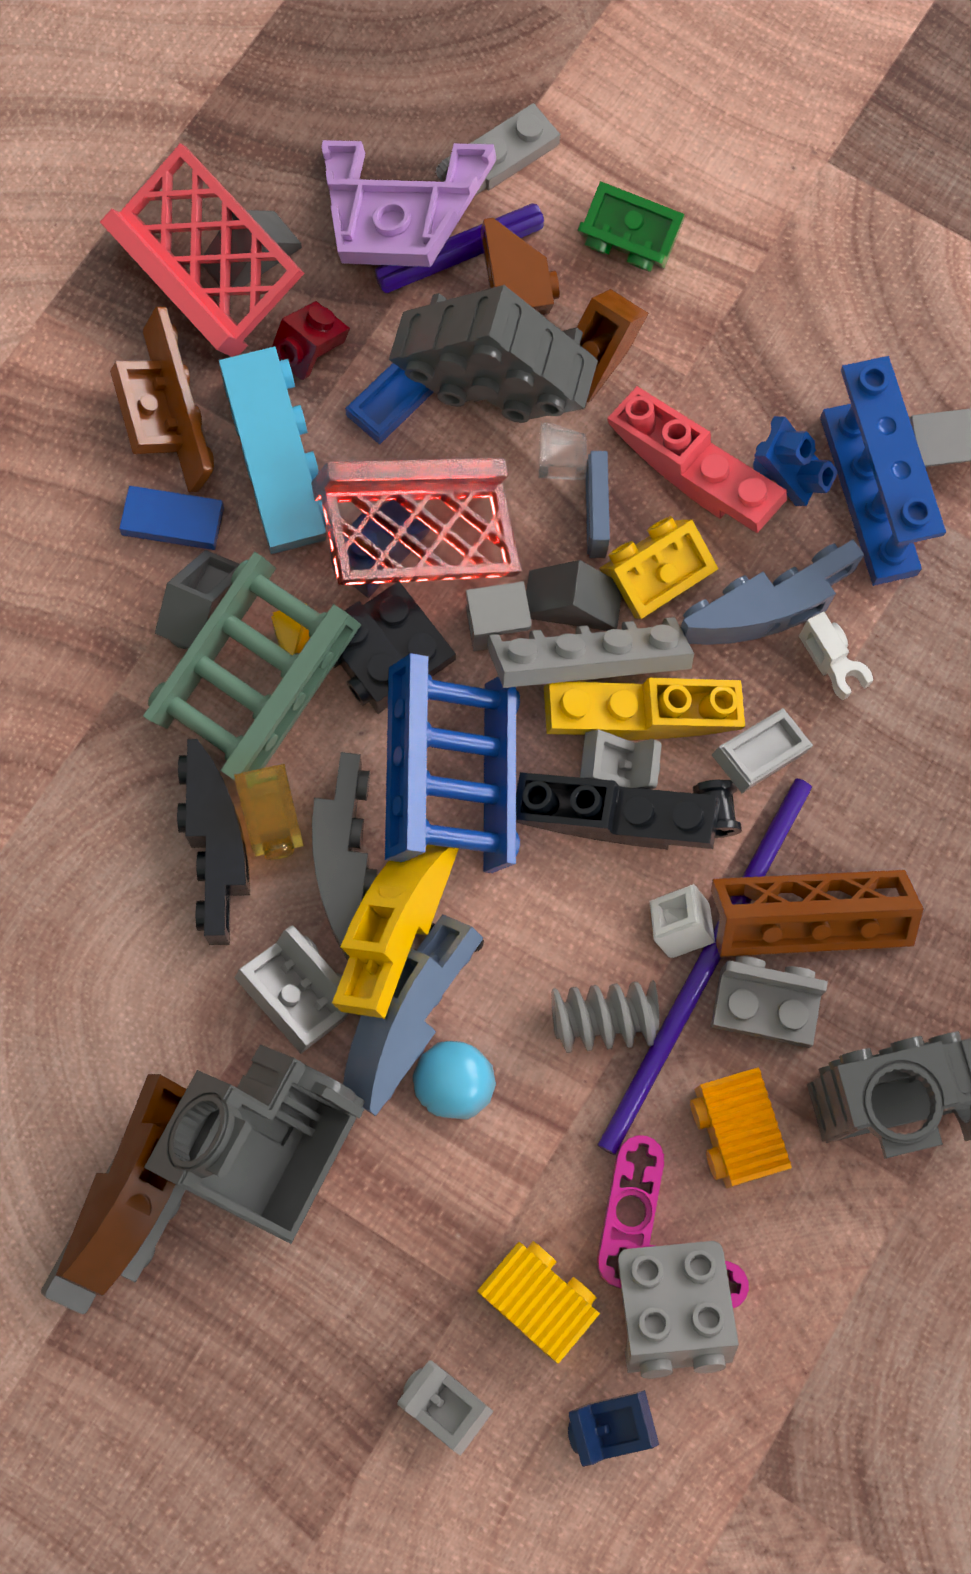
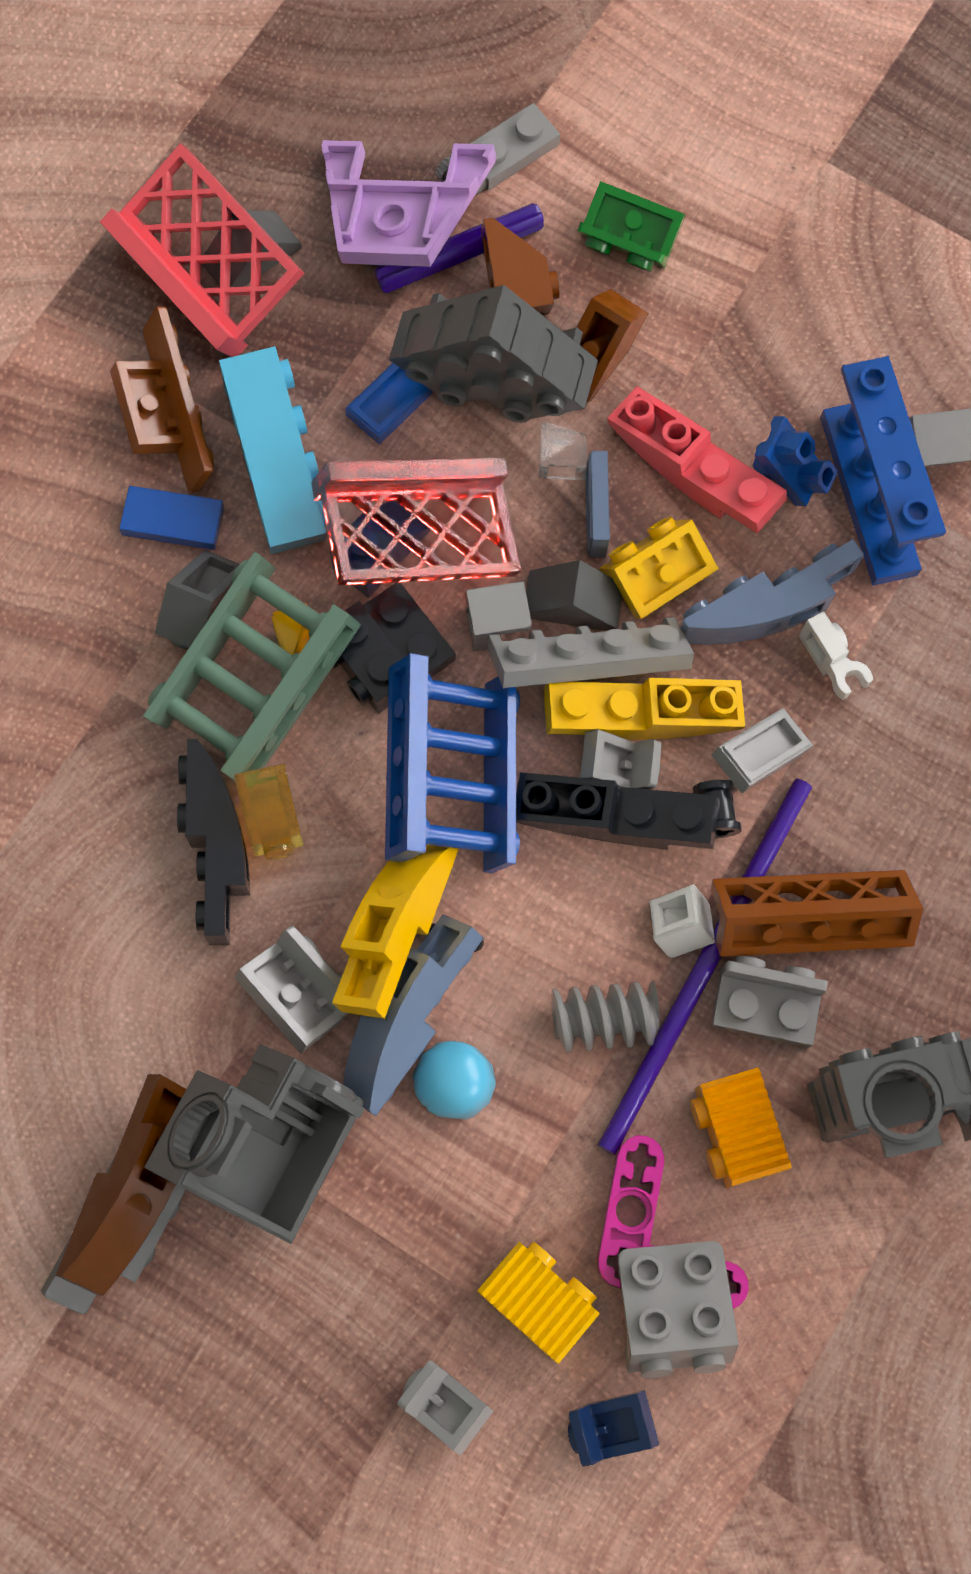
dark red bracket [272,301,350,380] -> none
dark grey slope [312,752,377,961] -> none

